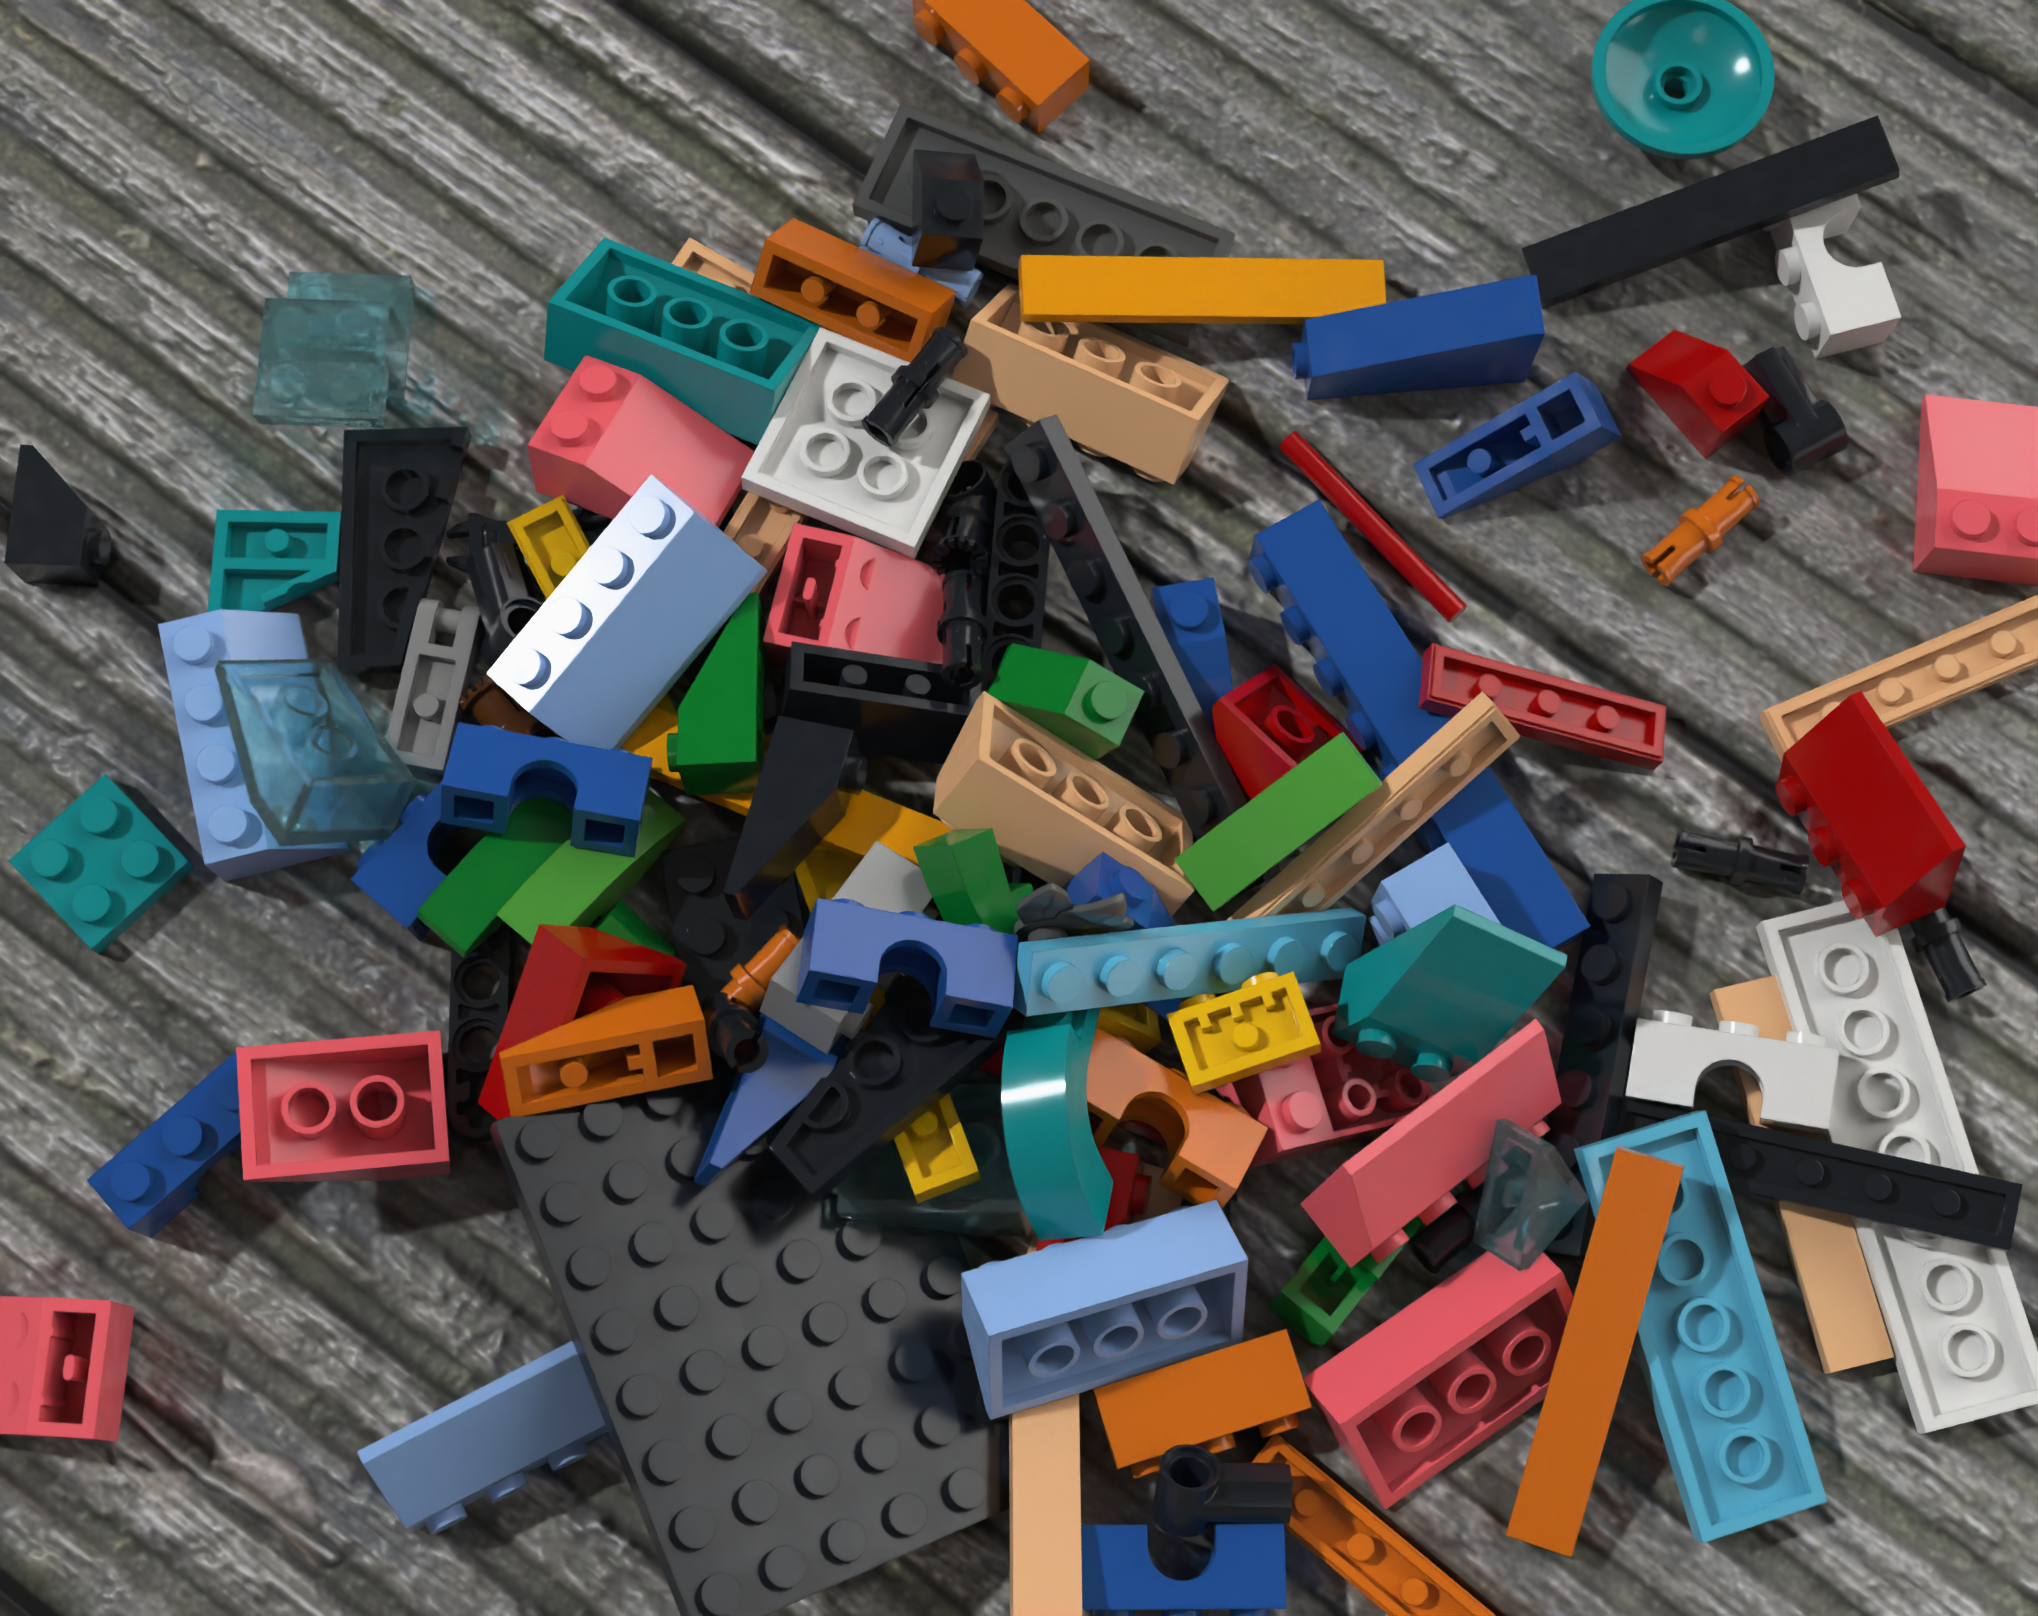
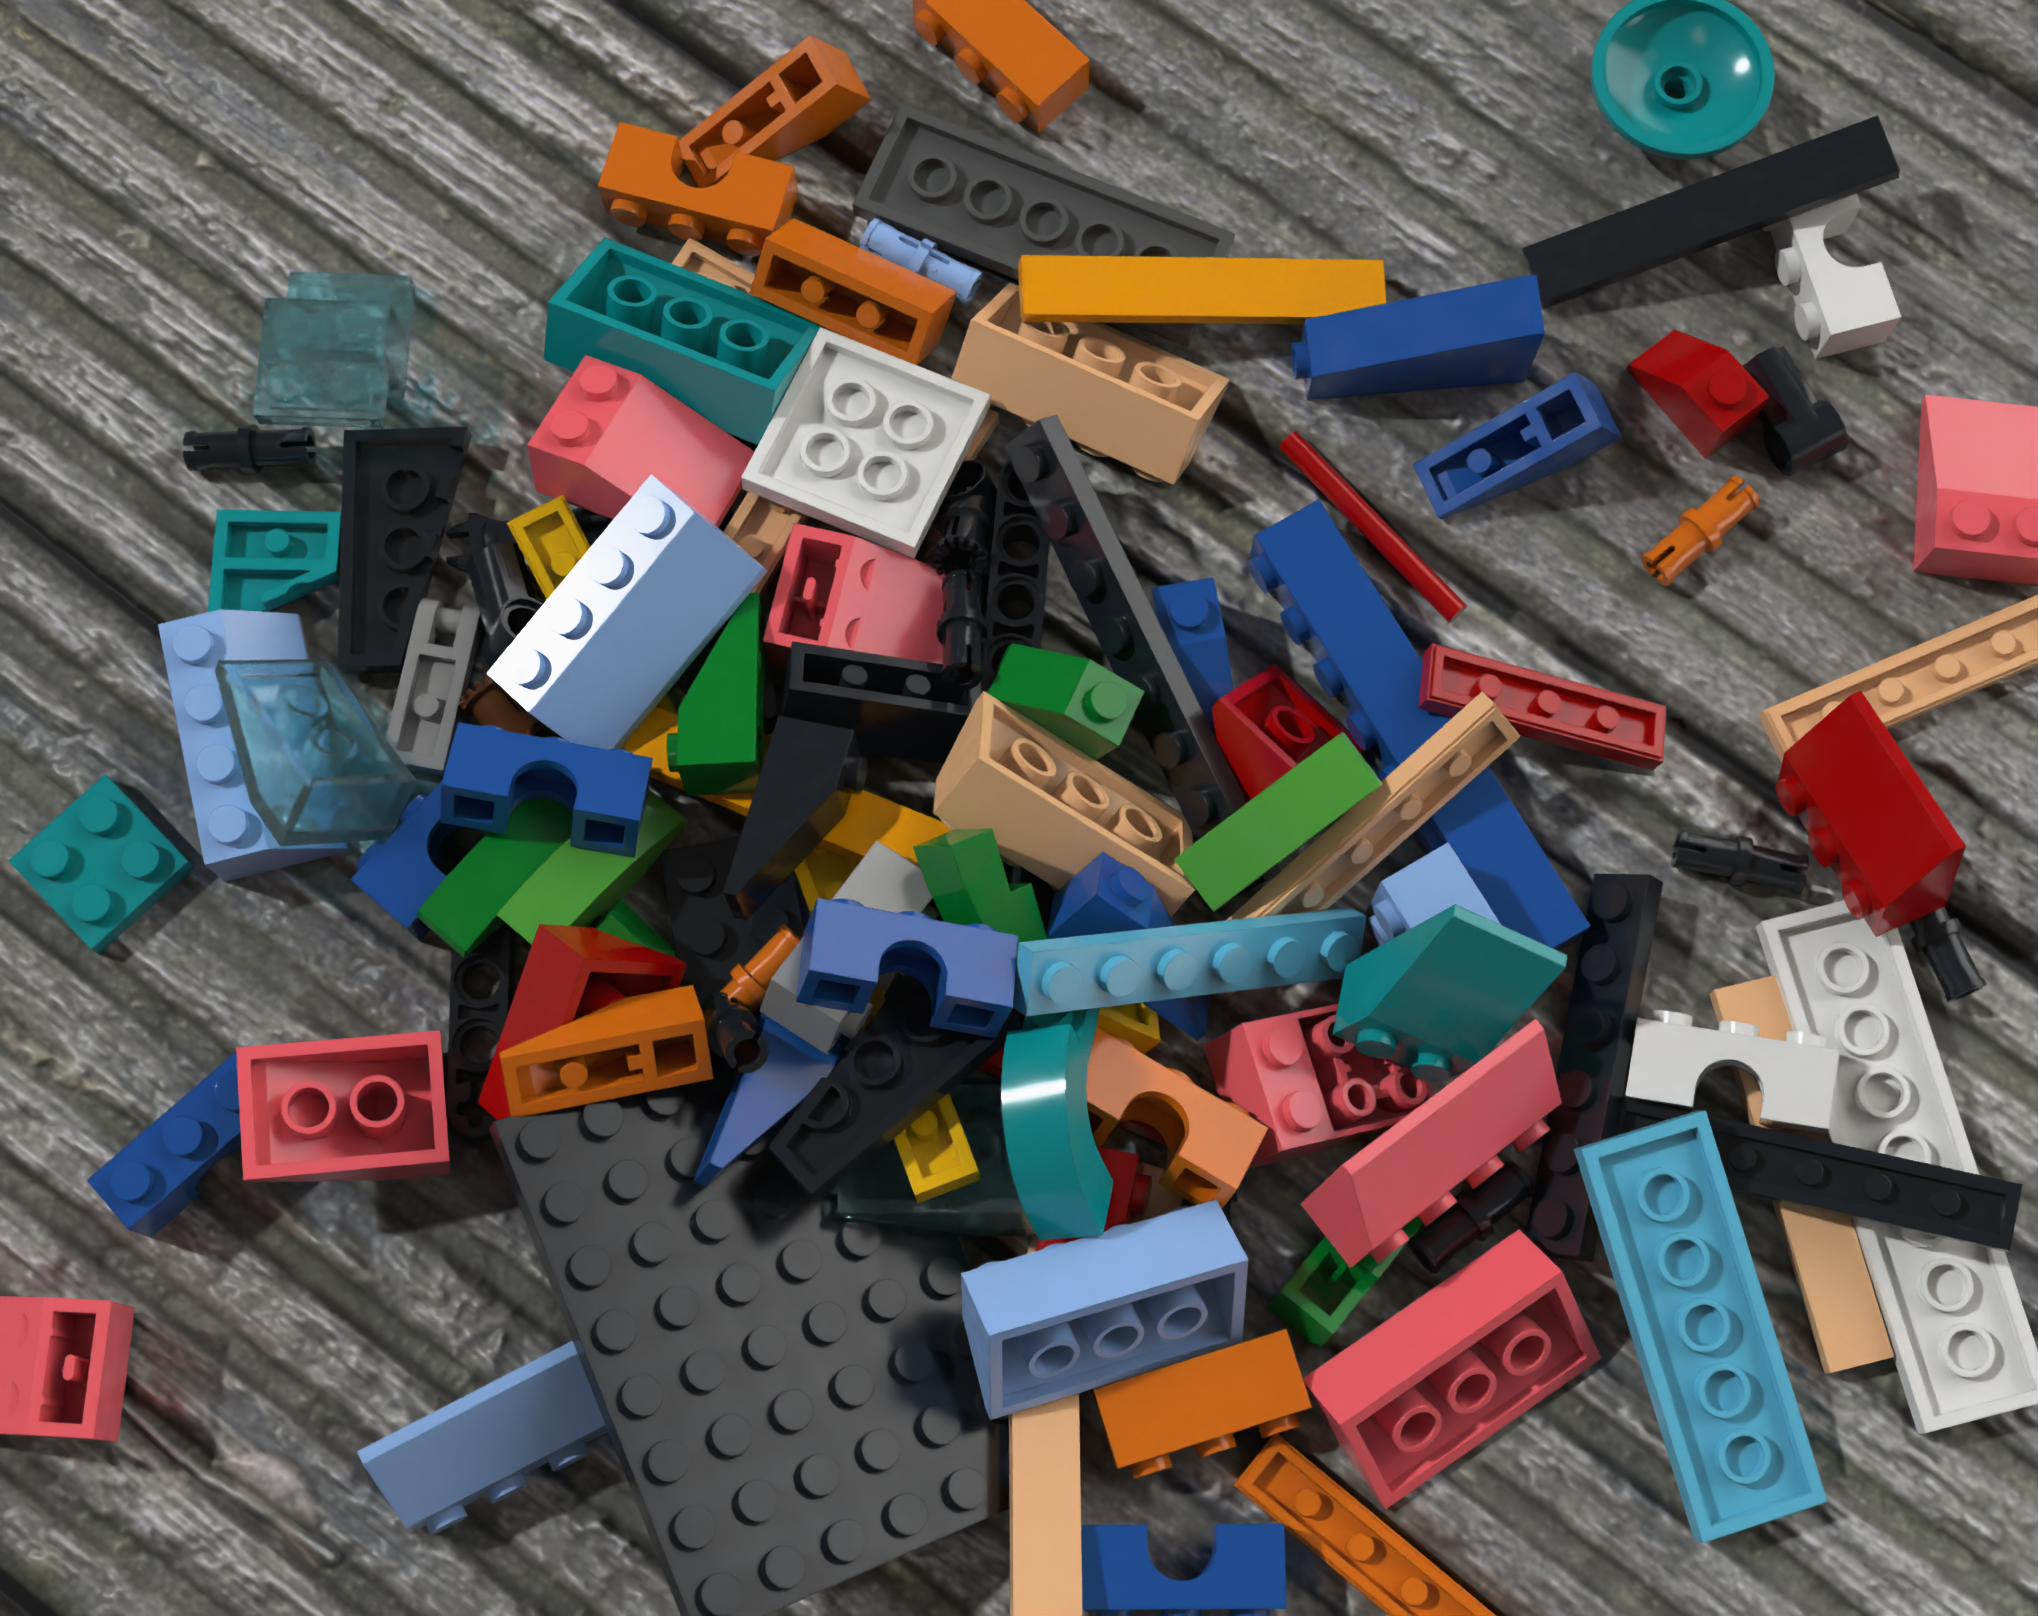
black slope [4,445,111,586] -> none
black pin [861,327,968,447] -> none
black slope [912,149,984,271] -> none
dark grey plate [1013,883,1134,944] -> none
black piece [1151,1444,1293,1538] -> none
yellow bracket [1166,971,1321,1095] -> none
clear light blue slope [1473,1118,1589,1271] -> none
orange tile [1506,1146,1684,1558] -> none
none -> black pin [183,424,316,474]
none -> orange arch [598,122,799,256]
none -> orange slope [679,35,872,188]

